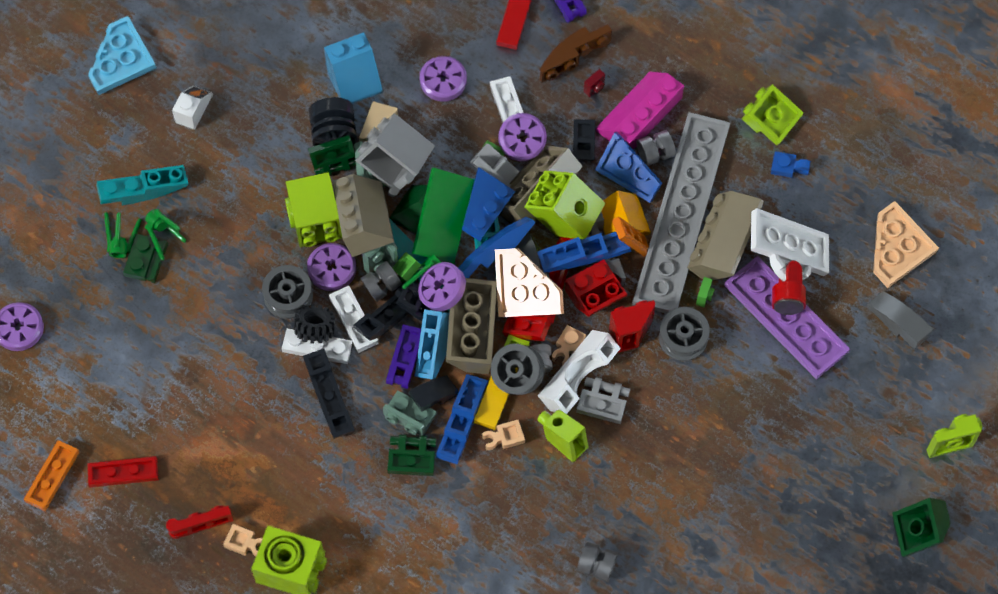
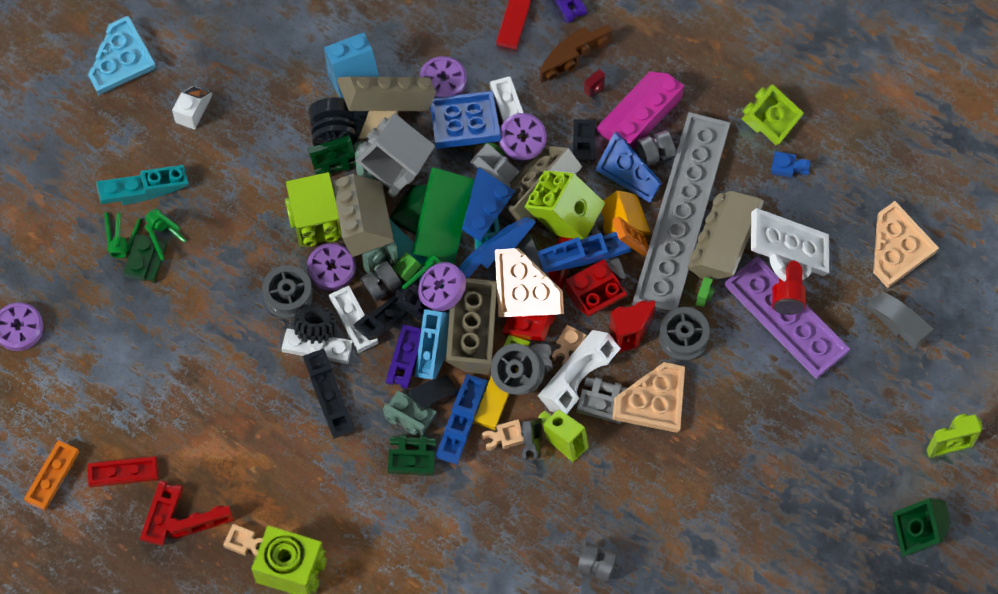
none -> red plate [140,480,183,546]
none -> dark tan slope [337,76,436,111]
none -> blue plate [430,91,501,149]
none -> black plate [521,418,542,459]
none -> light nougat plate [612,362,685,433]

